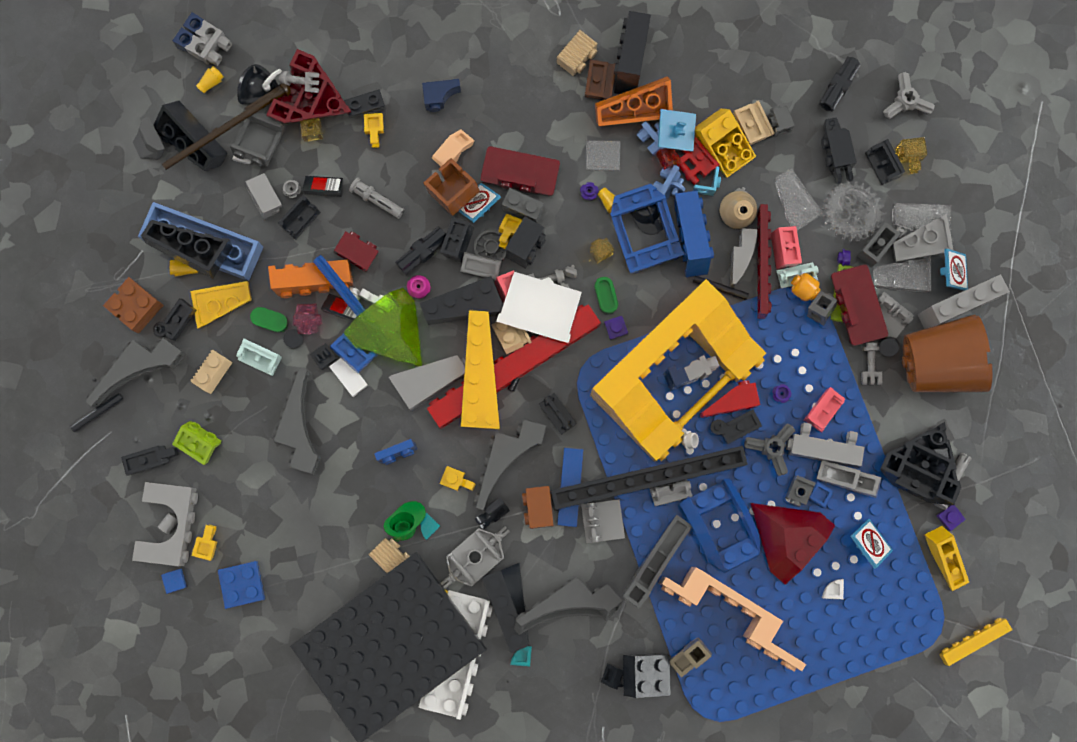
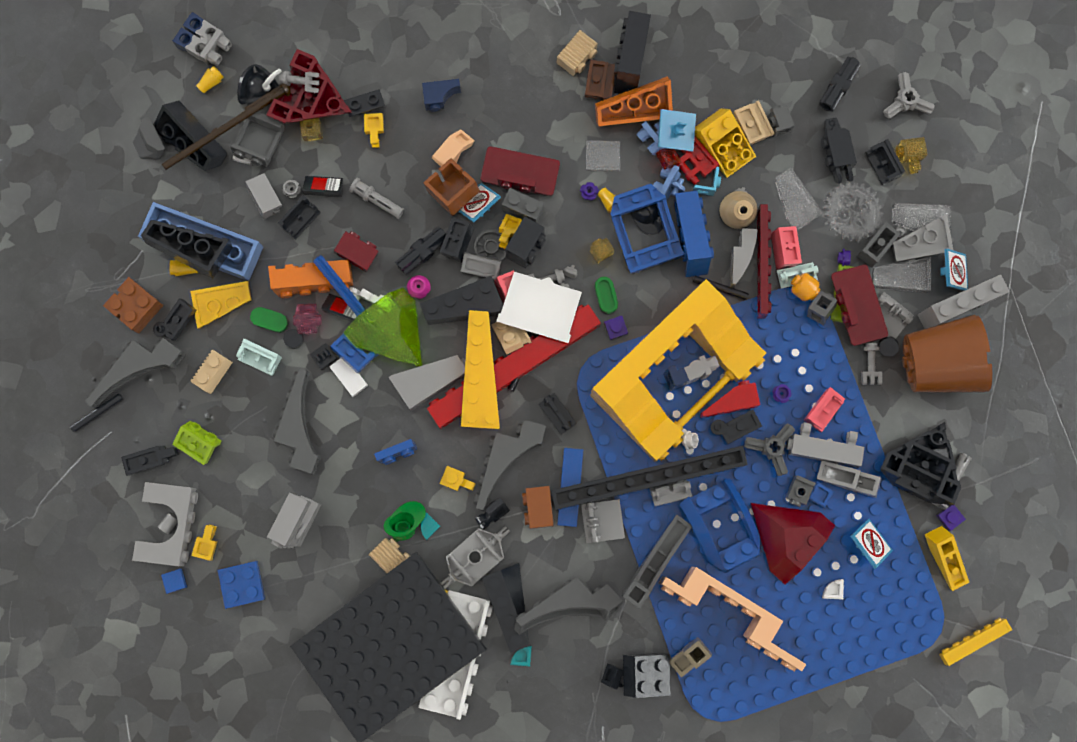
none -> light grey arch [267,492,321,548]

